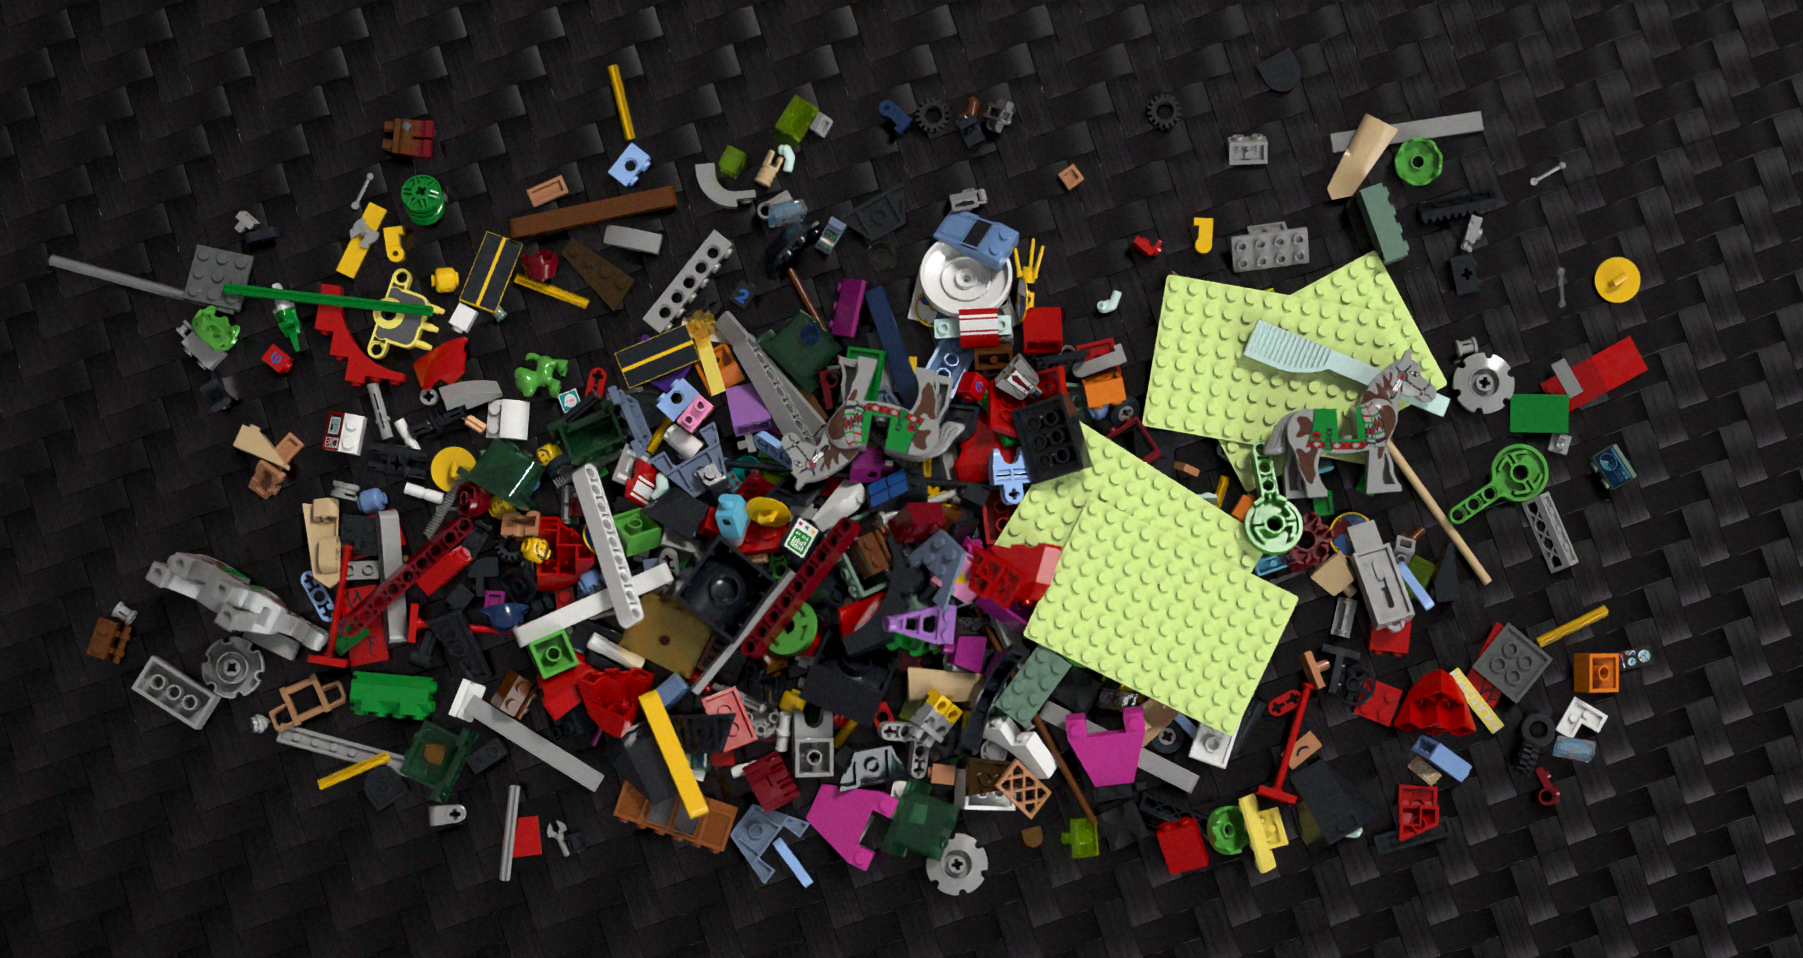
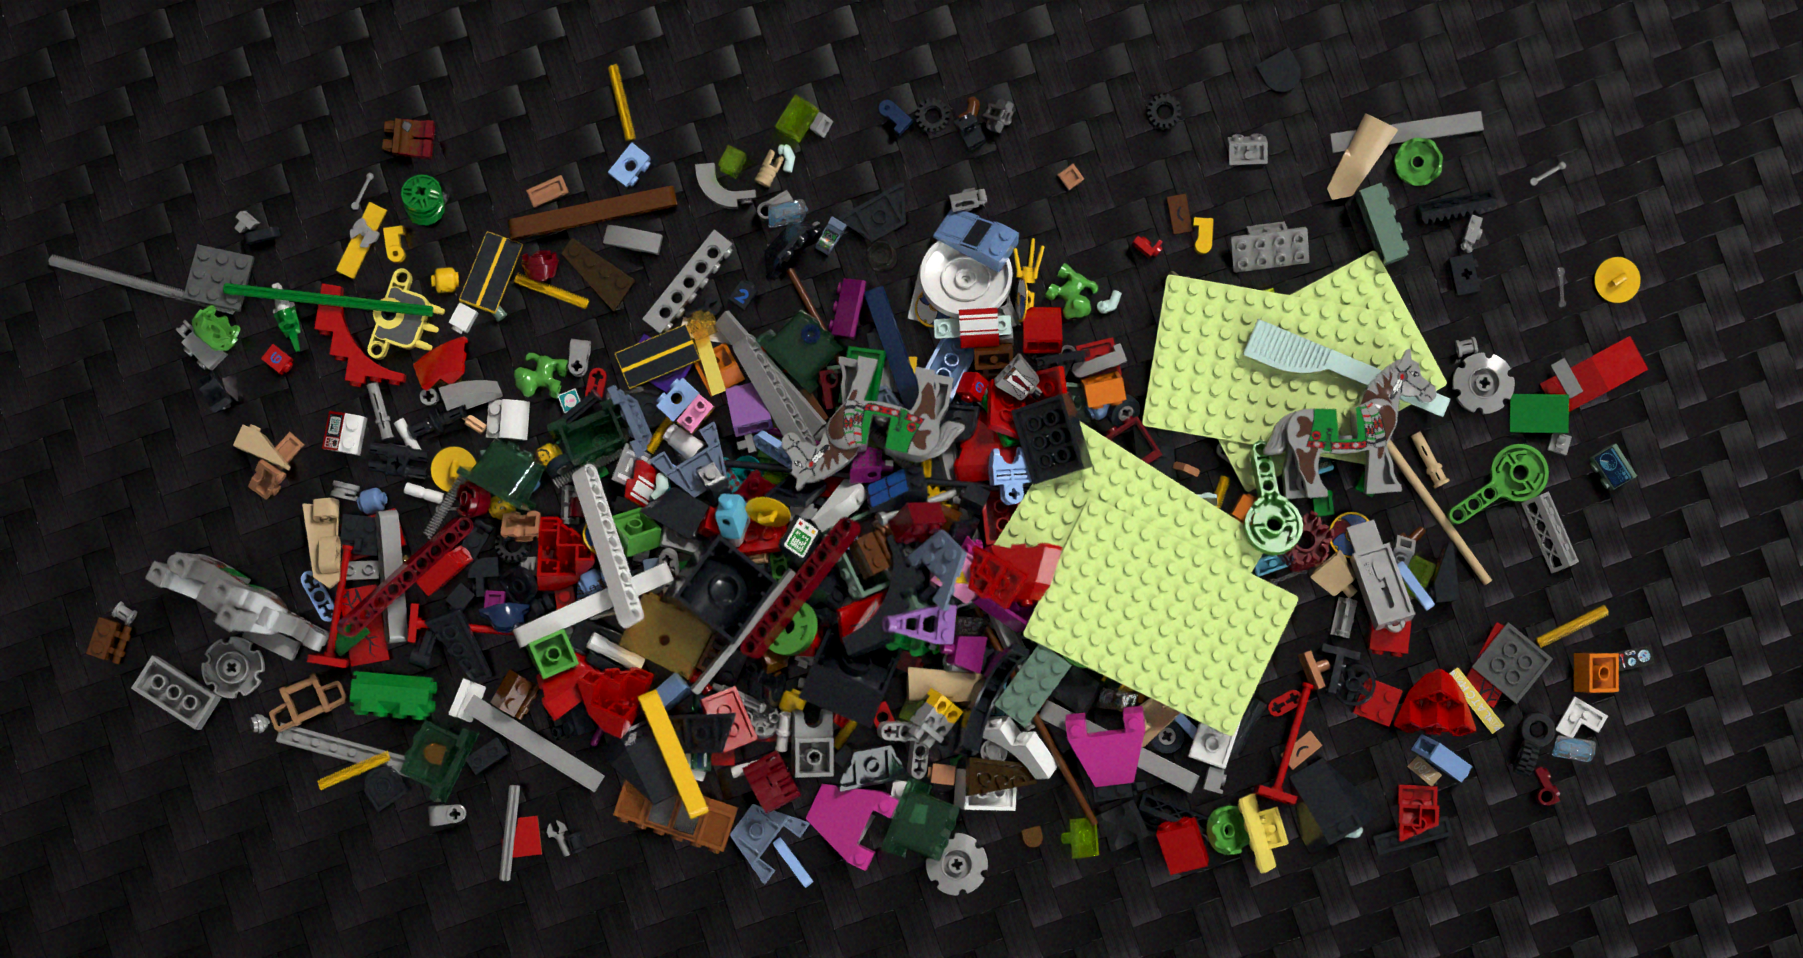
yellow head [521,535,551,564] -> none
nougat window [995,758,1052,819] -> none
none -> light grey piece [568,339,591,377]
none -> bright green animal [1045,263,1098,319]
none -> reddish brown tile [1167,194,1193,235]
none -> light grey brick [1202,766,1227,794]
none -> tan pin [1411,431,1450,489]

